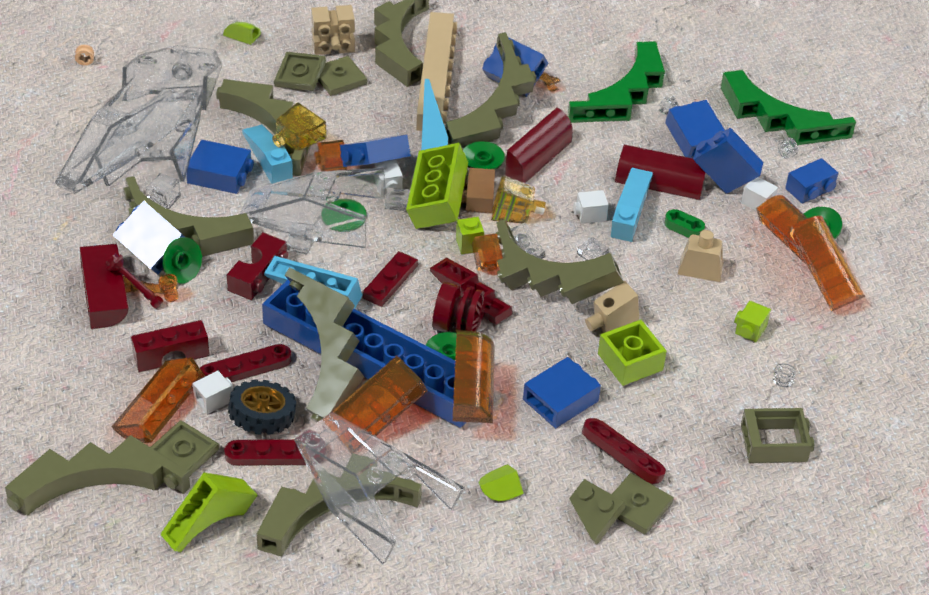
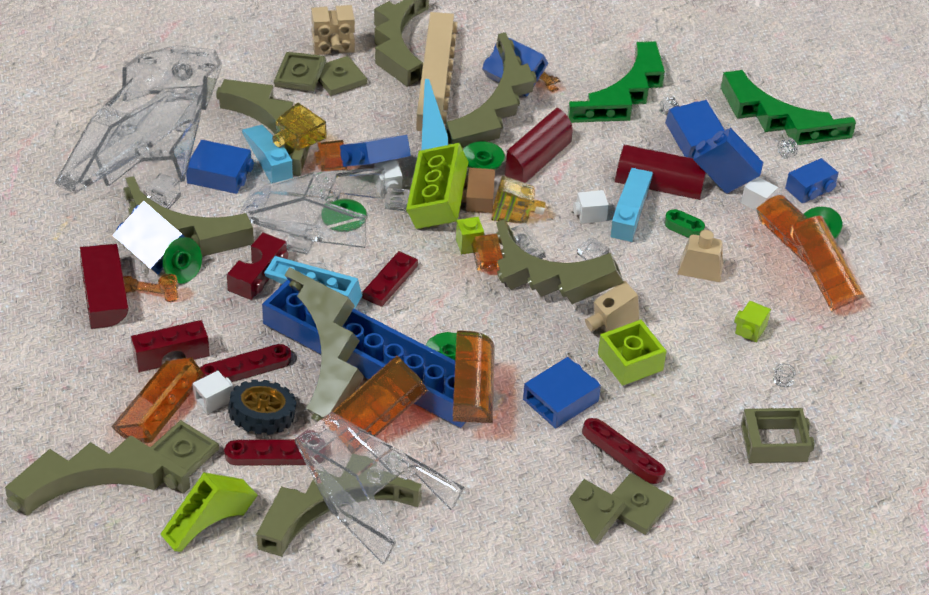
light nougat bush [75,45,94,65] -> none
dark red piece [105,254,163,309] -> none
lime brick [223,22,261,45] -> none
dark red slope [430,257,513,325] -> none
dark red wheel [432,282,485,338] -> none
lime brick [478,464,524,501] -> none

